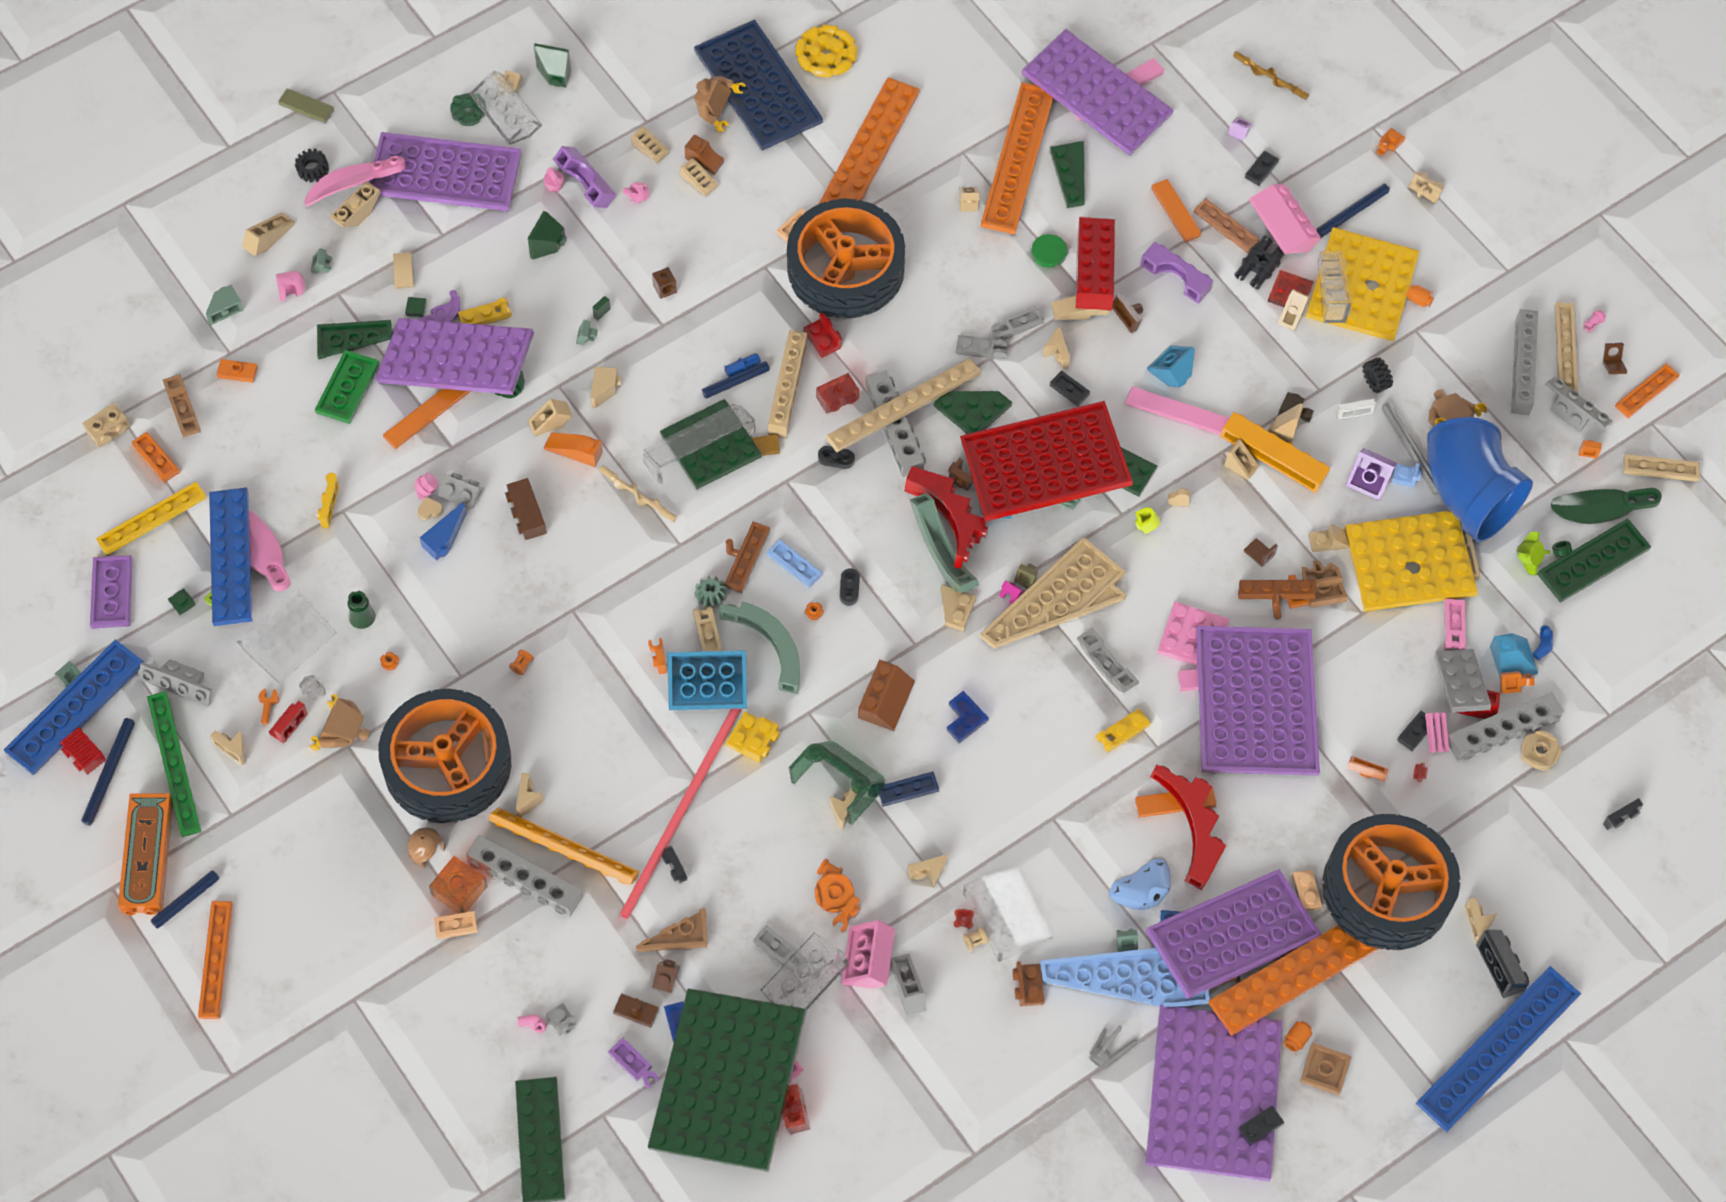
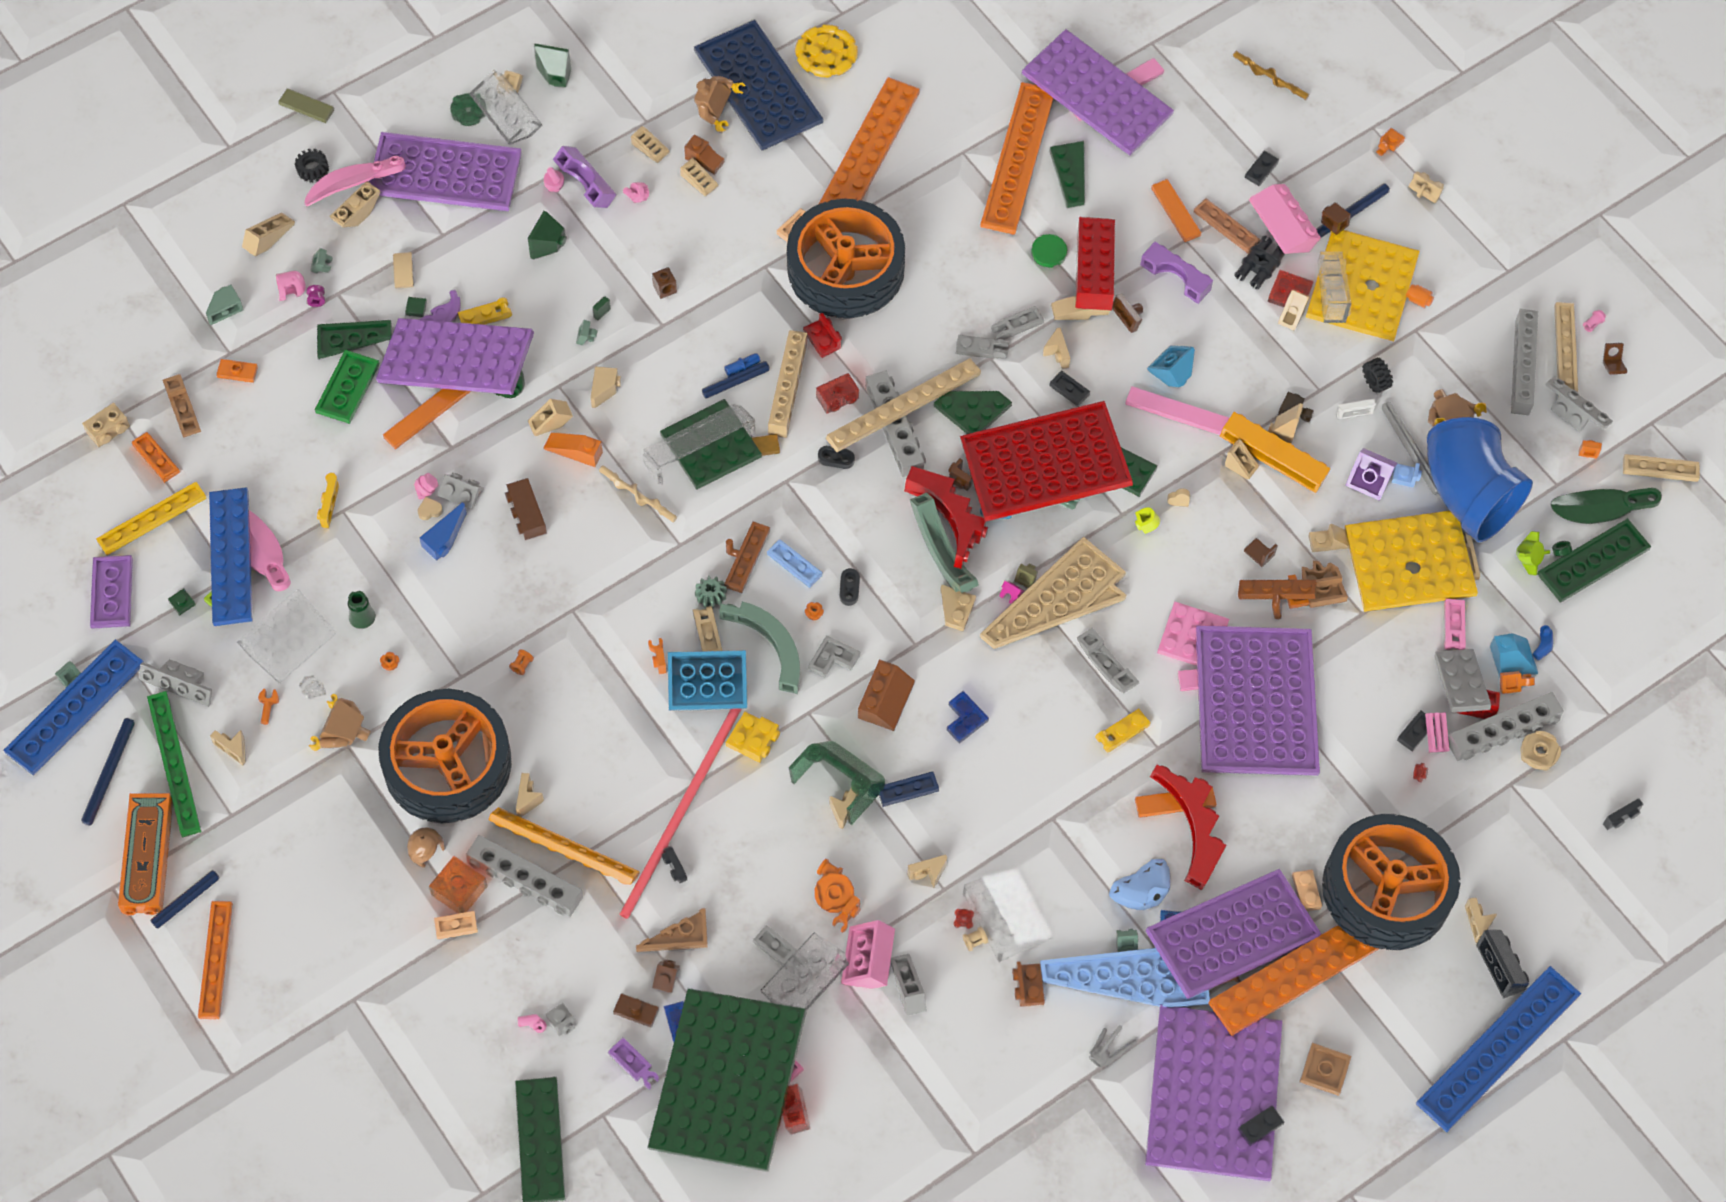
red brick [60,727,106,775] -> none
red bracket [269,700,308,744] -> none
tan slope [959,187,979,212] -> none
lavender slope [1228,117,1252,140] -> none
orange brick [1283,1021,1313,1052] -> none
orange plate [1347,756,1388,782] -> none
orange tile [1615,363,1680,419] -> none
none -> magenta wheel [306,285,325,307]
none -> light grey plate [808,635,861,677]
none -> reddish brown brick [1321,202,1351,235]

